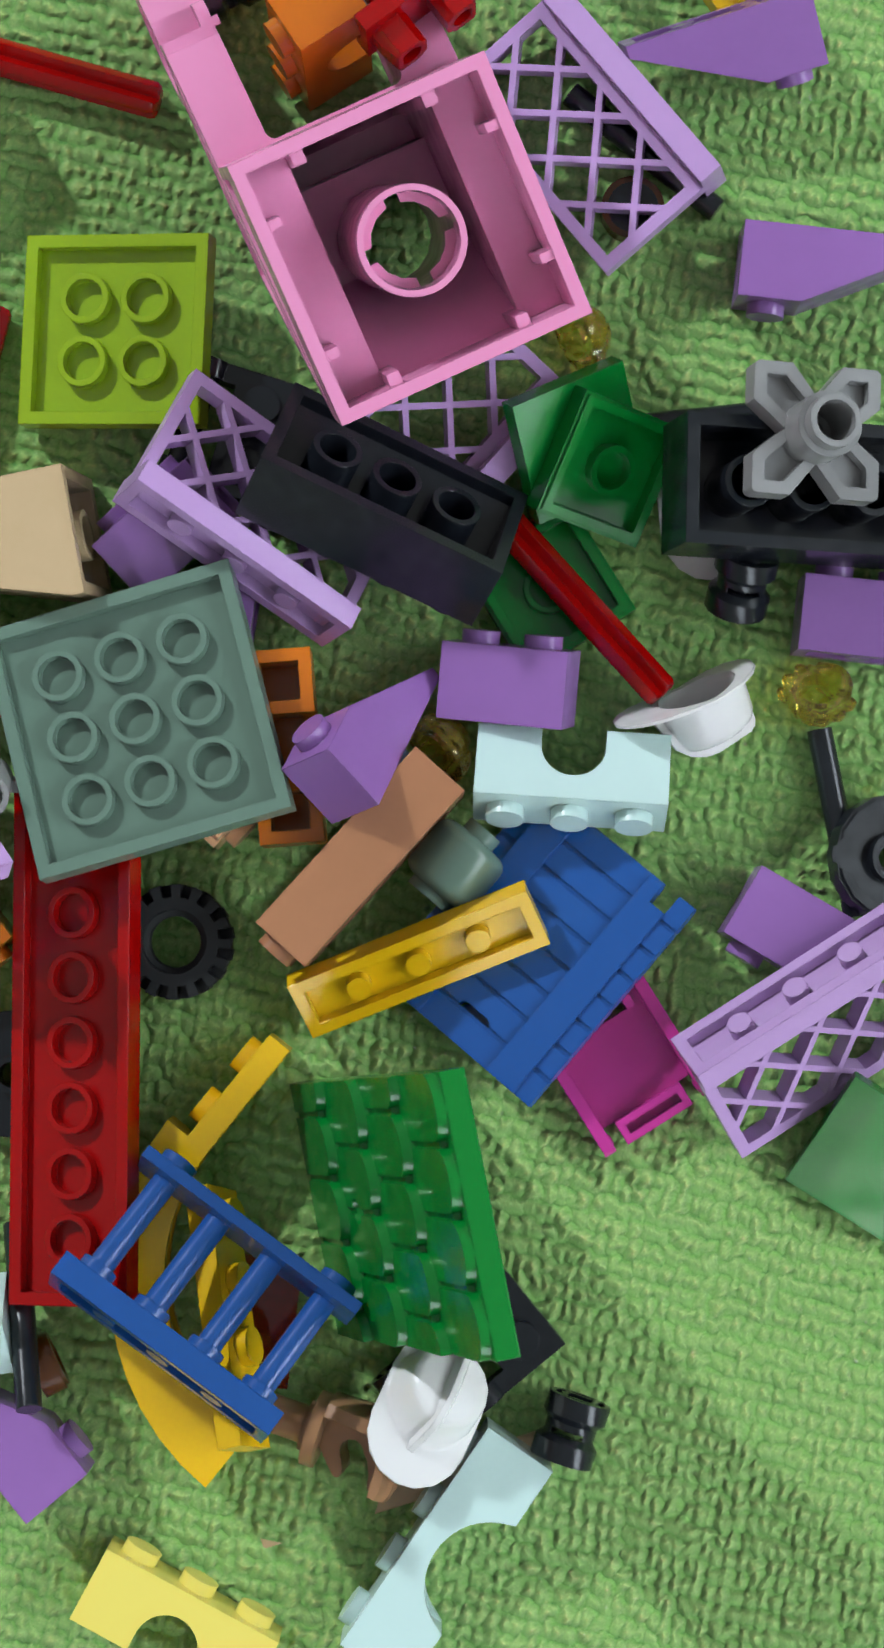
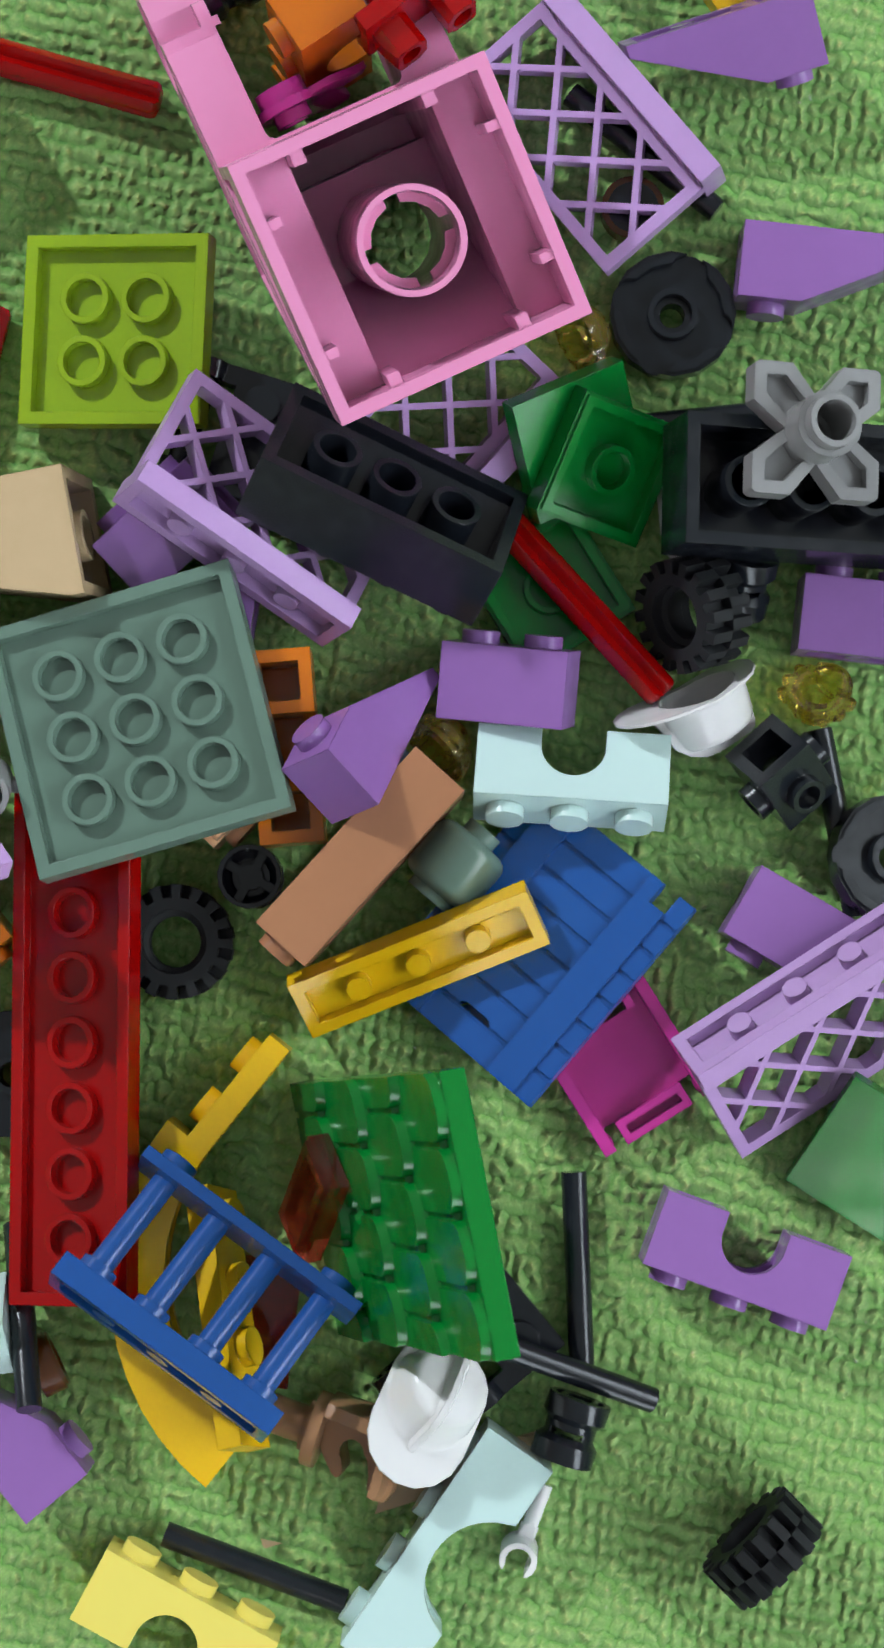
none -> black bar [160,1522,349,1614]
none -> black wheel [217,844,285,909]
none -> dark pink plate [254,61,366,132]
none -> clear red tile [278,1133,350,1263]
none -> white hand [499,1484,552,1578]
none -> black bar [505,1337,659,1413]
none -> black bar [561,1171,595,1365]
none -> black plate [608,251,736,381]
none -> black tyre [635,556,752,675]
none -> medium lavender arch [638,1185,852,1335]
none -> black tyre [702,1486,823,1610]
none -> black brick [725,713,838,831]

